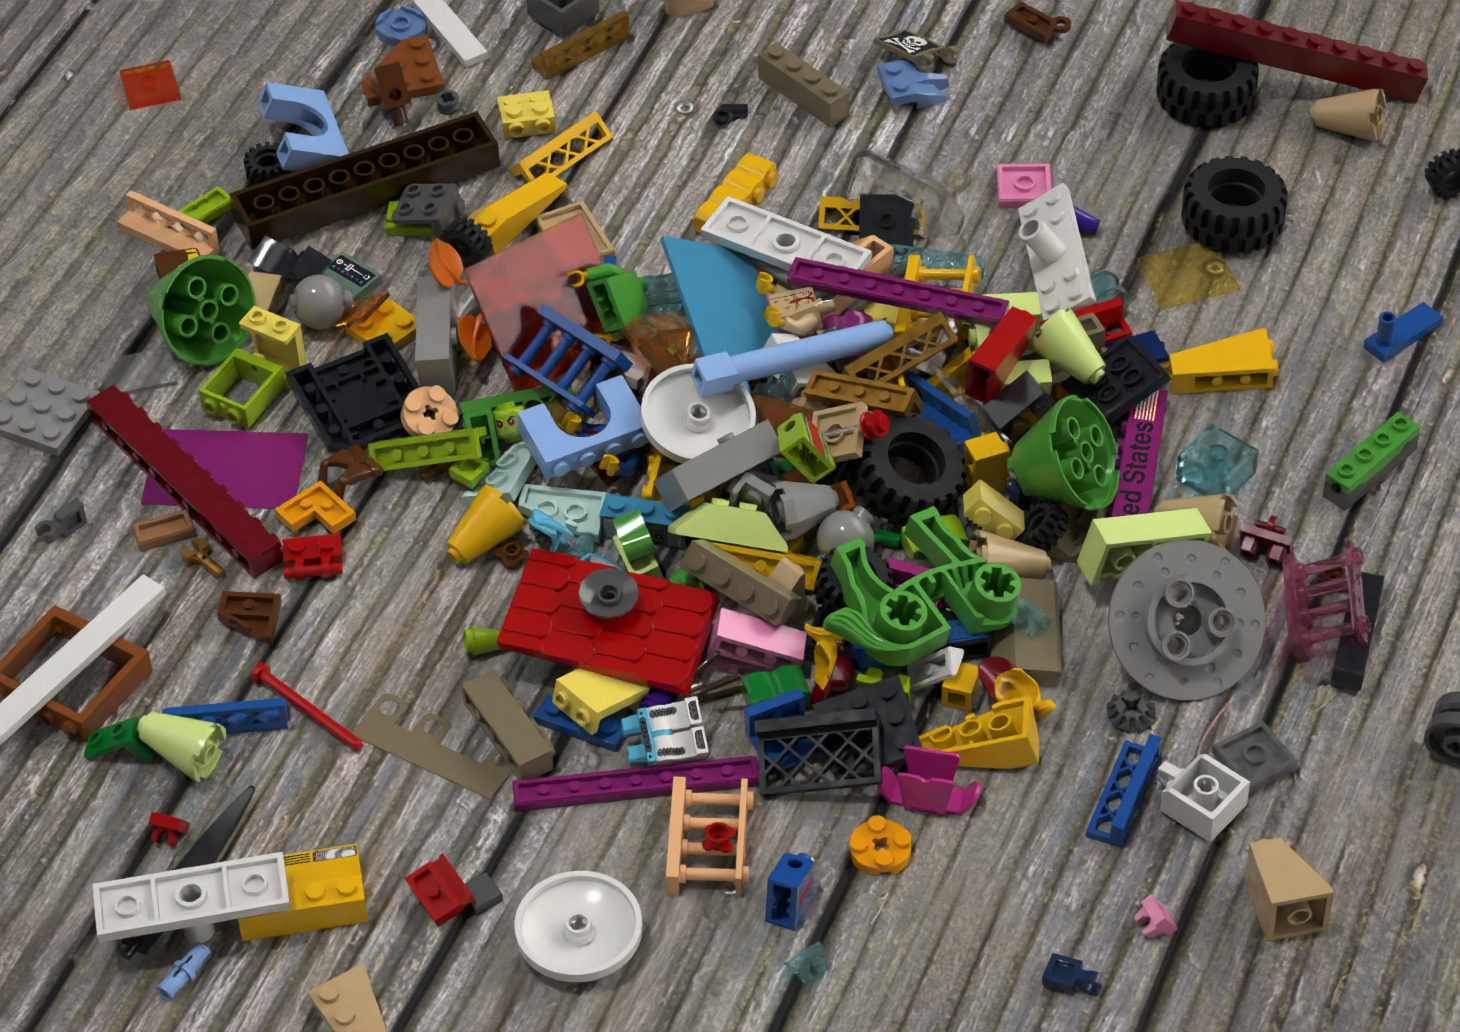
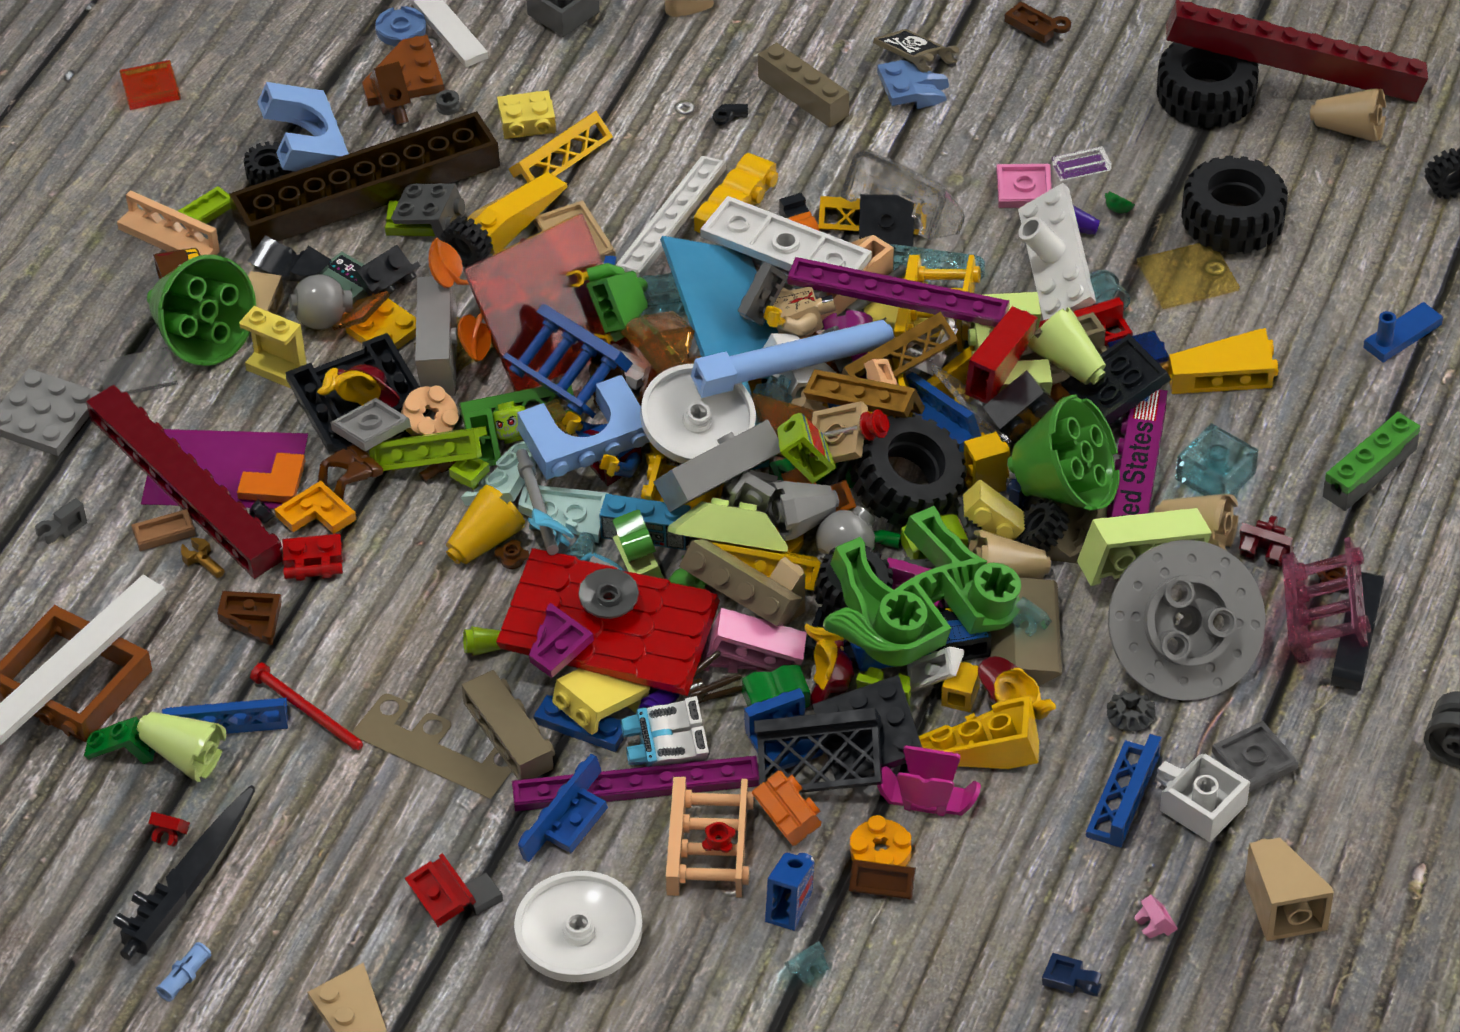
white plate [92,852,291,943] -> none
lime window [198,348,286,429] -> none
yellow slope [238,843,368,941] -> none
pearl gold fence [531,10,630,80] -> none
none -> orange tile [237,453,306,503]
none -> black hinge [249,499,274,524]
none -> yellow hair [317,364,400,407]
none -> light grey tile [331,398,411,451]
none -> black bracket [353,245,421,300]
none -> light grey bar [516,449,559,555]
none -> blue bracket [518,754,608,862]
none -> magenta wing [529,603,594,678]
none -> white tile [616,156,726,278]
none -> dark grey bracket [738,261,788,326]
none -> orange brick [752,770,822,846]
none -> black leg [779,193,820,231]
none -> reddish brown tile [849,859,916,899]
none -> light nougat plate [864,359,898,385]
none -> clear tile [1052,146,1111,181]
none -> green animal [1105,191,1135,214]

